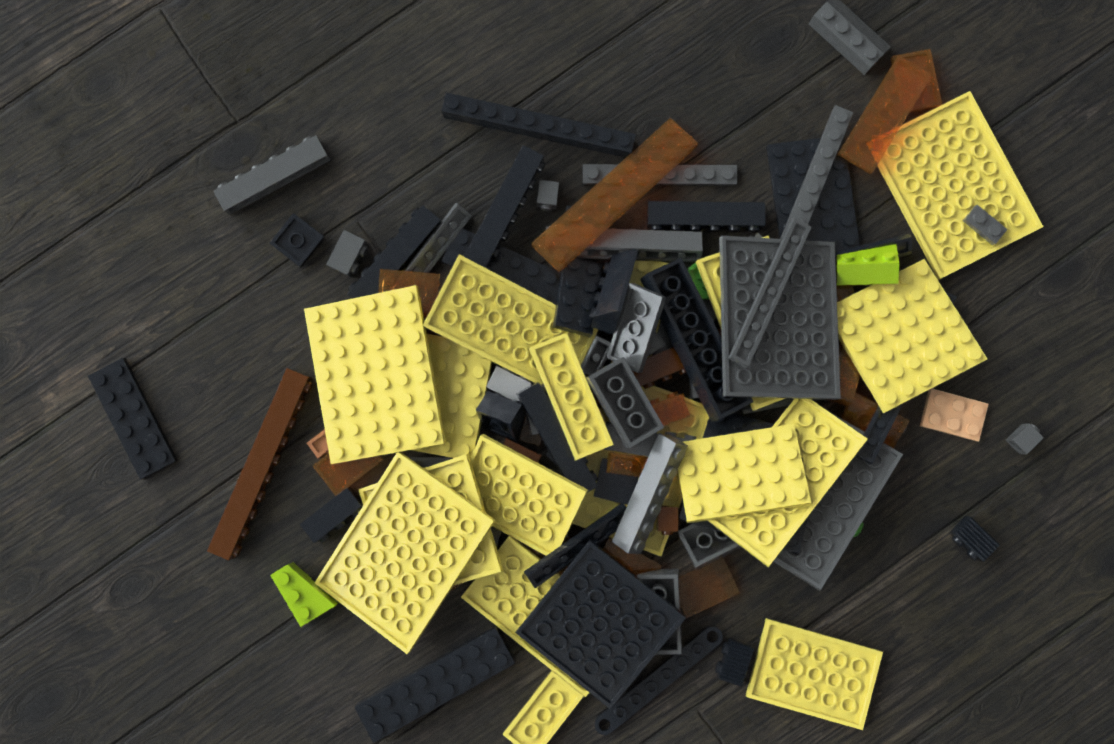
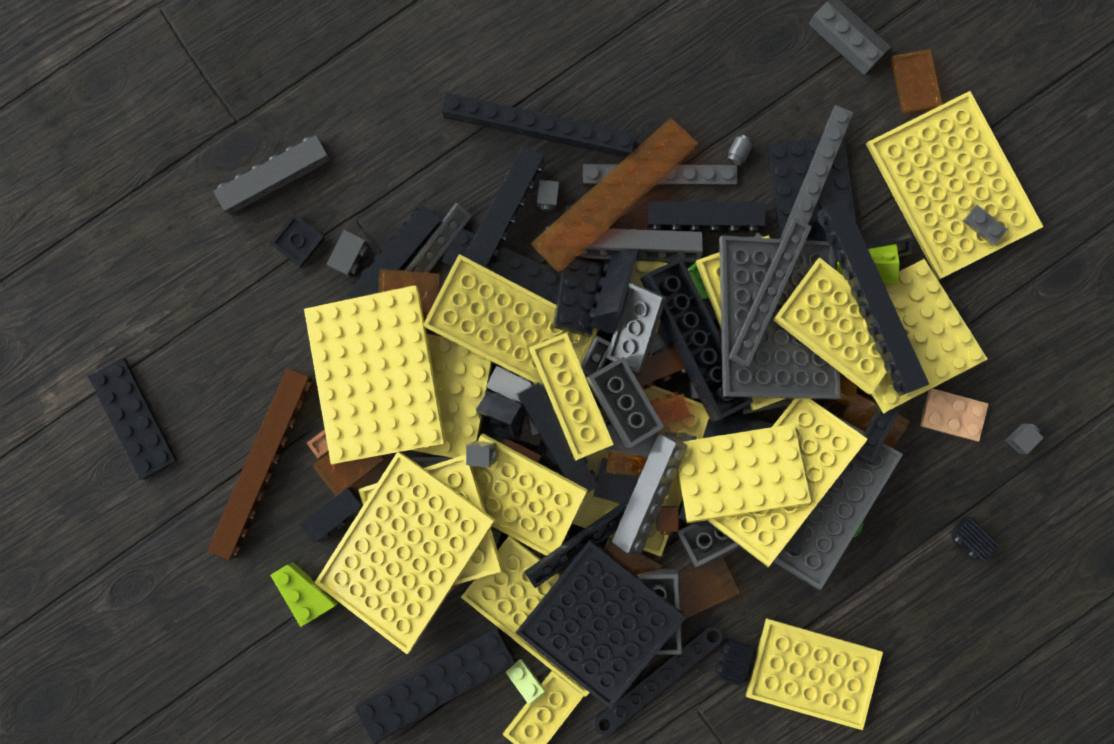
clear orange plate [837,55,932,174] -> none
none -> dark grey brick [466,441,498,467]
none -> yellowish green plate [506,659,546,705]
none -> dark grey brick [727,135,753,166]
none -> light yellow plate [773,258,915,394]
none -> black brick [817,199,929,397]

